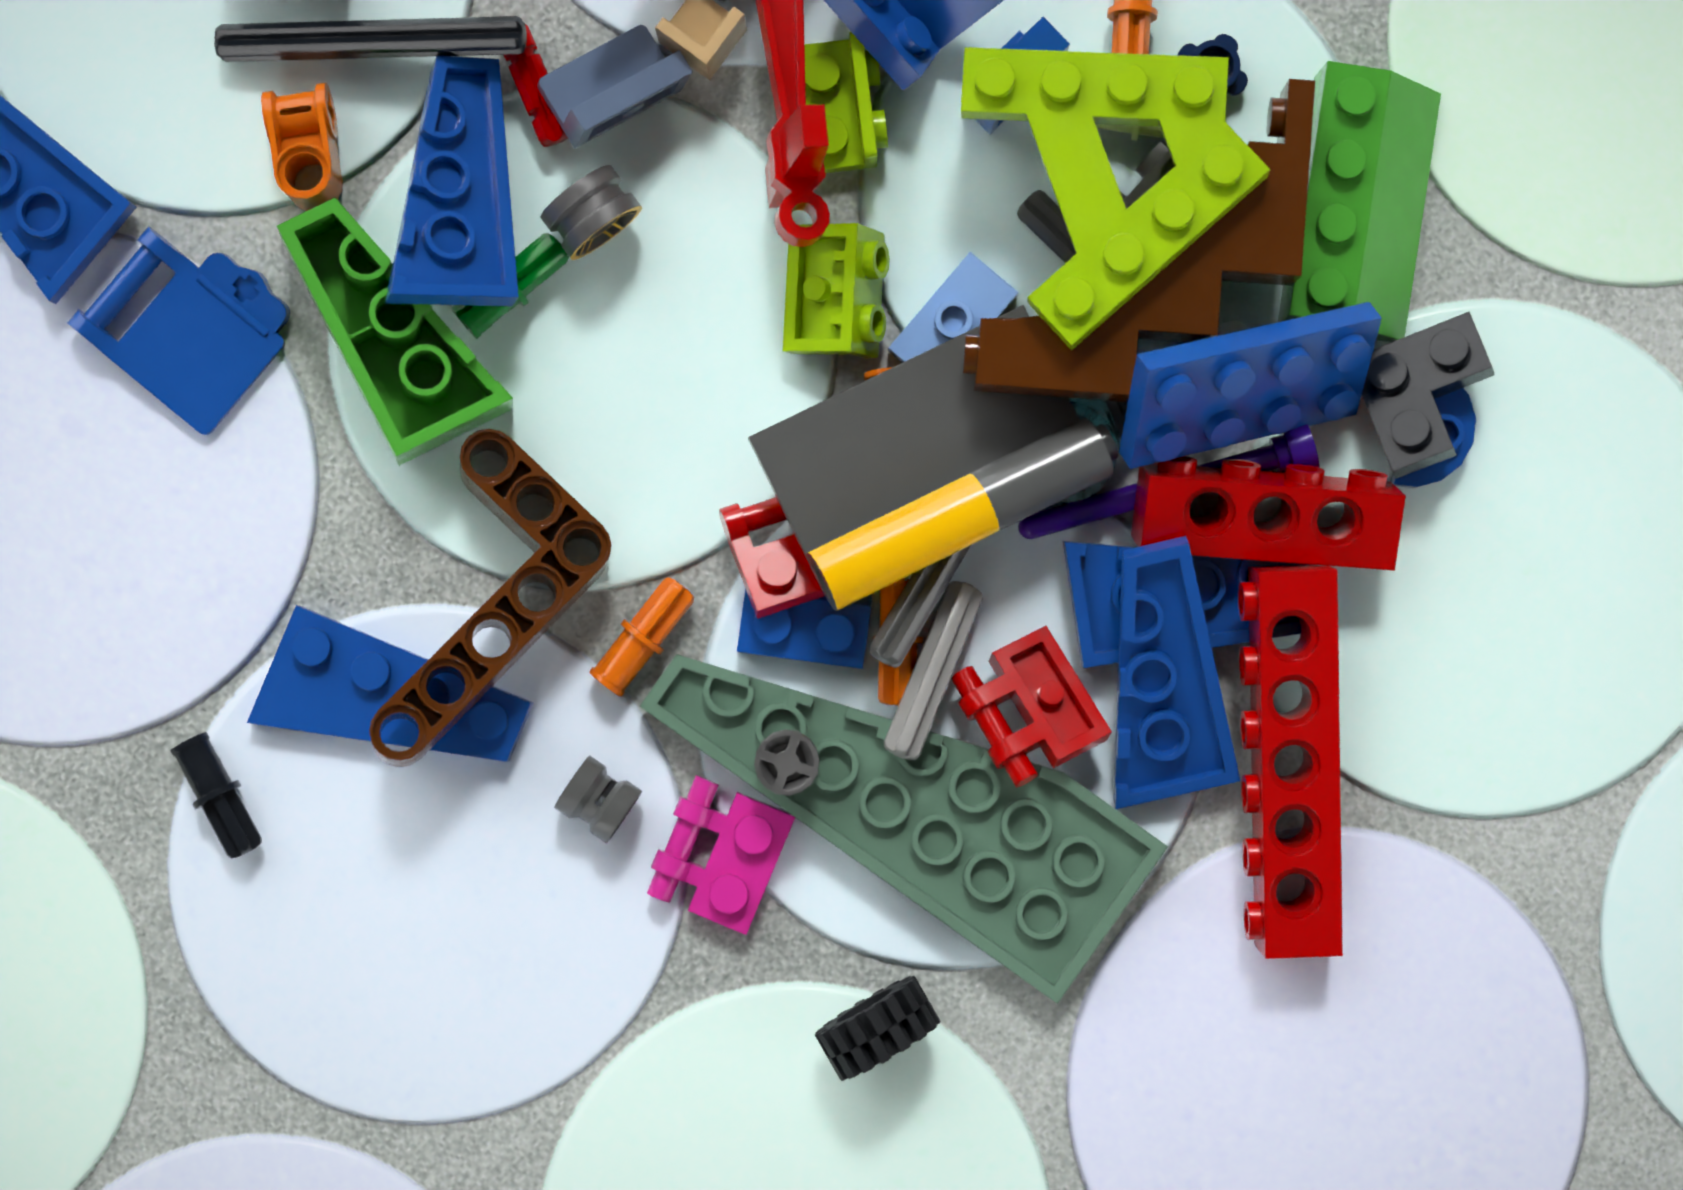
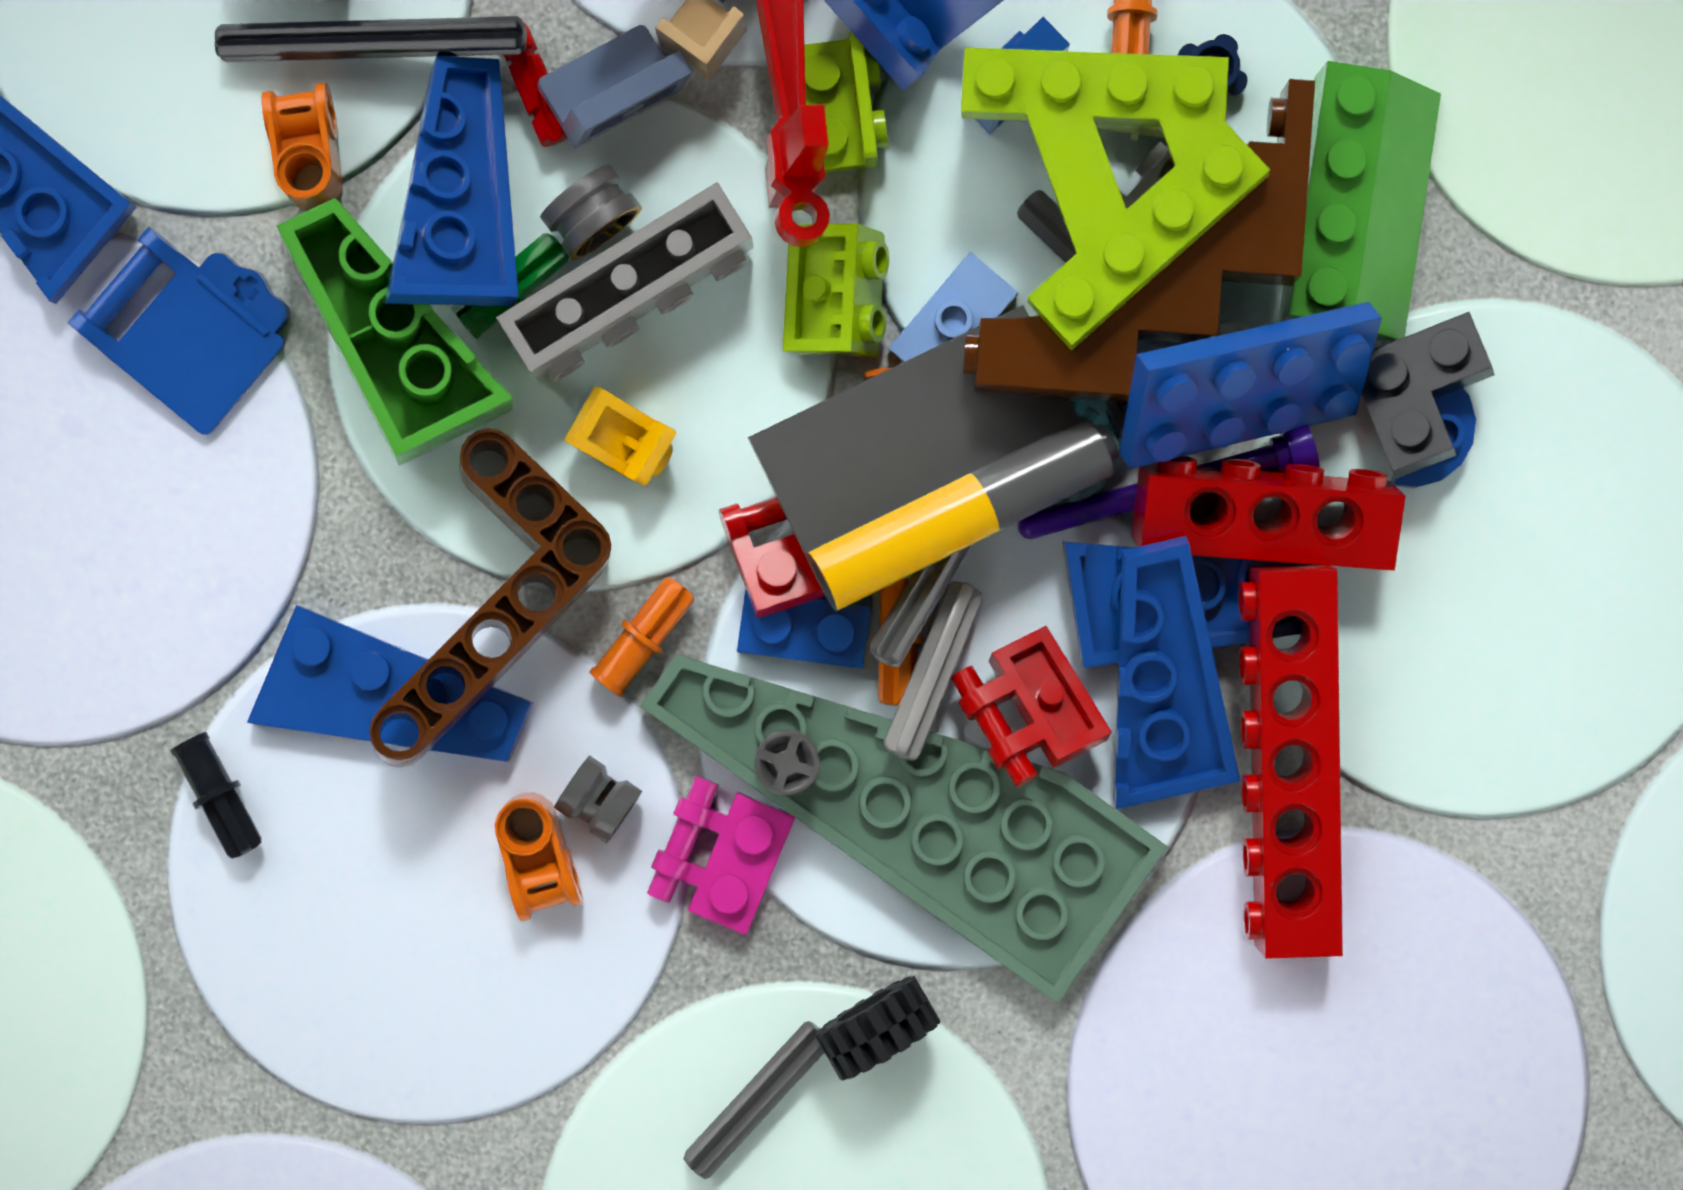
none -> orange piece [494,792,583,922]
none -> light grey brick [496,181,754,382]
none -> yellow bracket [563,386,676,486]
none -> dark grey axle [683,1021,824,1179]

